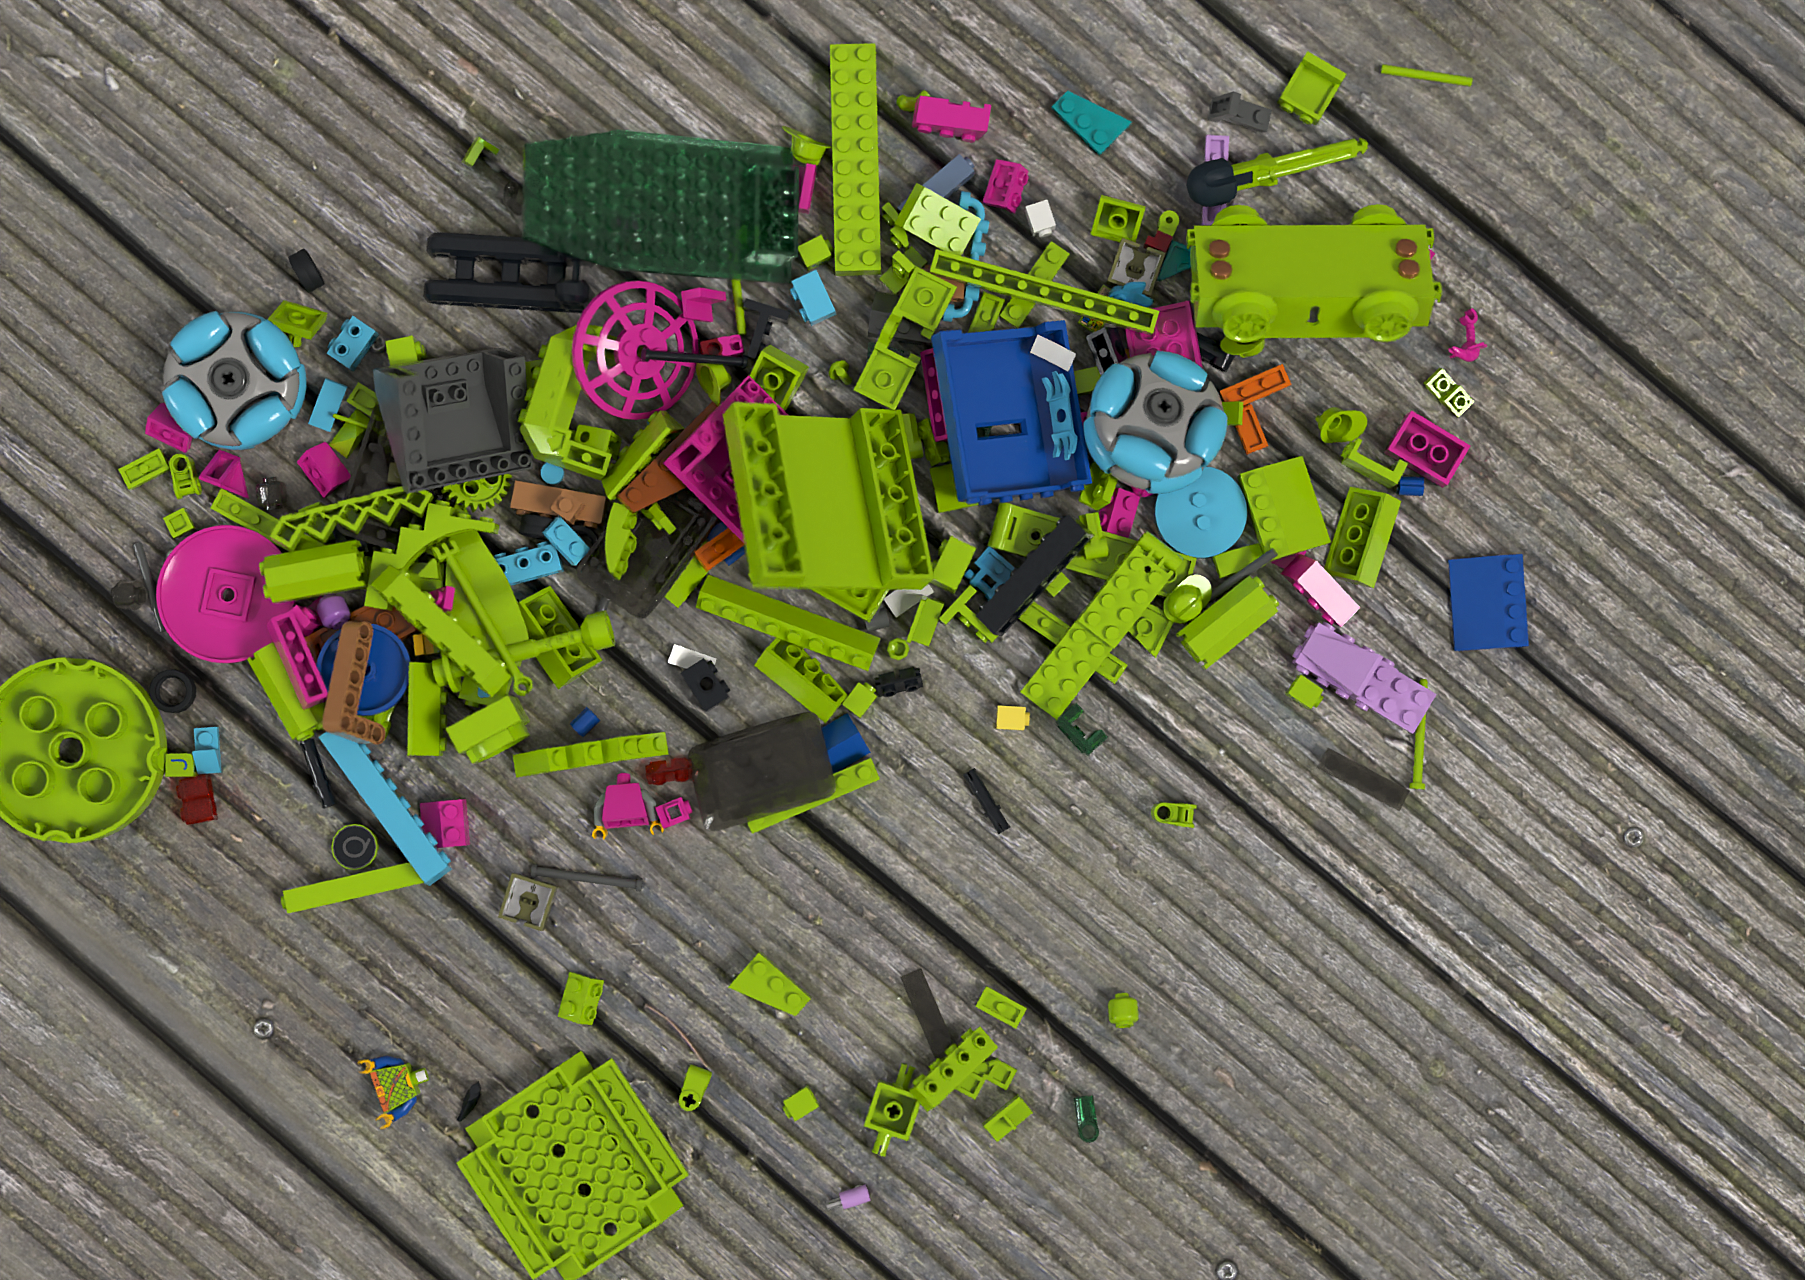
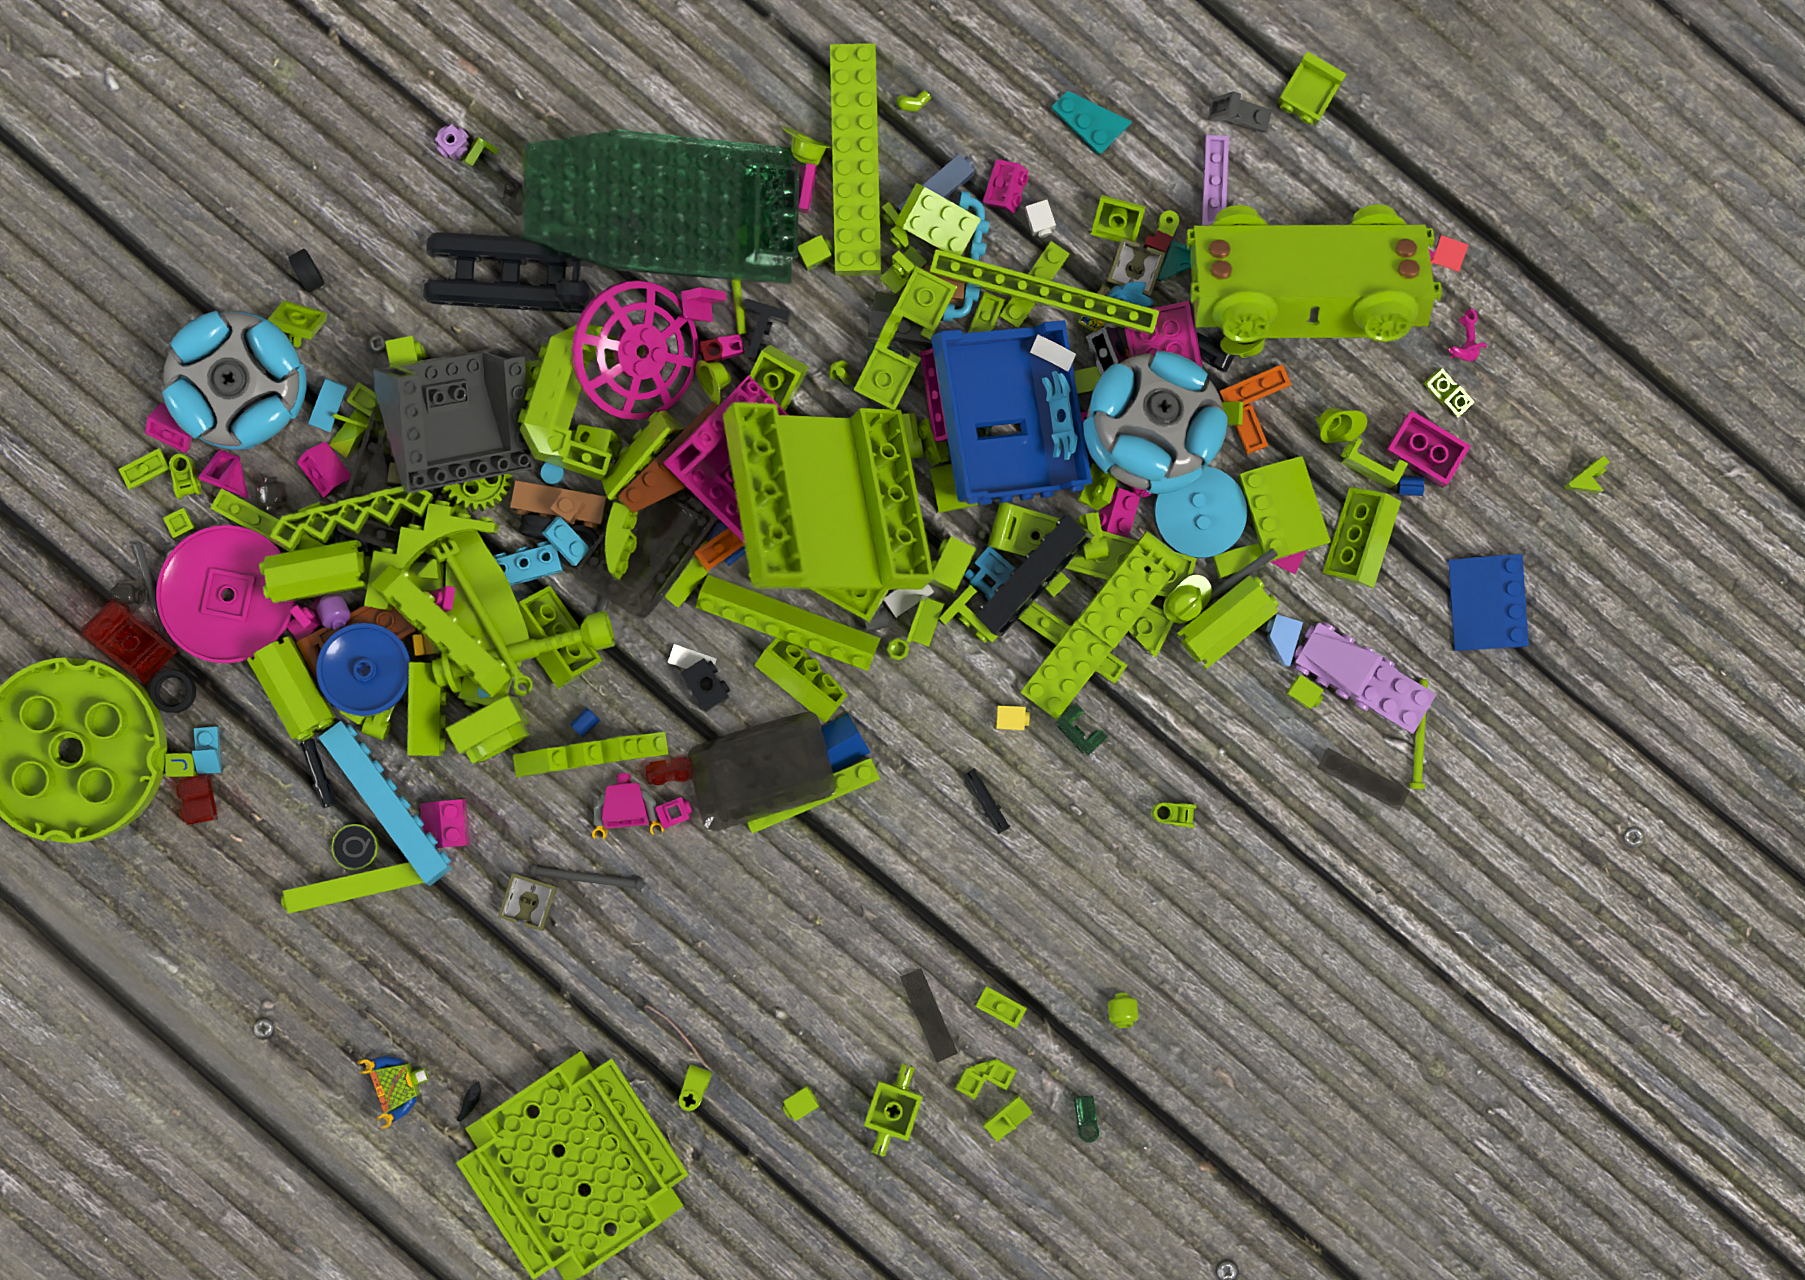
dark pink brick [267,611,328,710] -> none
medium nougat beam [322,621,386,745] -> none
medium azure brick [327,316,379,372] -> none
lime bracket [557,972,604,1025] -> none
black bar [641,348,748,369] -> none
lime plate [641,502,676,535] -> none
lime wedge [728,951,812,1016] -> none
medium azure brick [790,270,836,326] -> none
lavender piece [826,1184,871,1210] -> none
lime brick [842,682,877,719] -> none
black hinge [874,666,923,697] -> none
lime brick [909,1026,998,1112] -> none
dark pink wedge [912,96,991,143] -> none
piece [1186,138,1368,207] -> none
wedge [1280,554,1360,627] -> none
lime bar [1380,64,1472,87] -> none
none -> clear red brick [79,598,178,683]
none -> lavender brick [435,124,471,162]
none -> light blue slope [1265,614,1303,667]
none -> coral piece [1431,235,1468,272]
none -> lime slope [1564,455,1610,494]

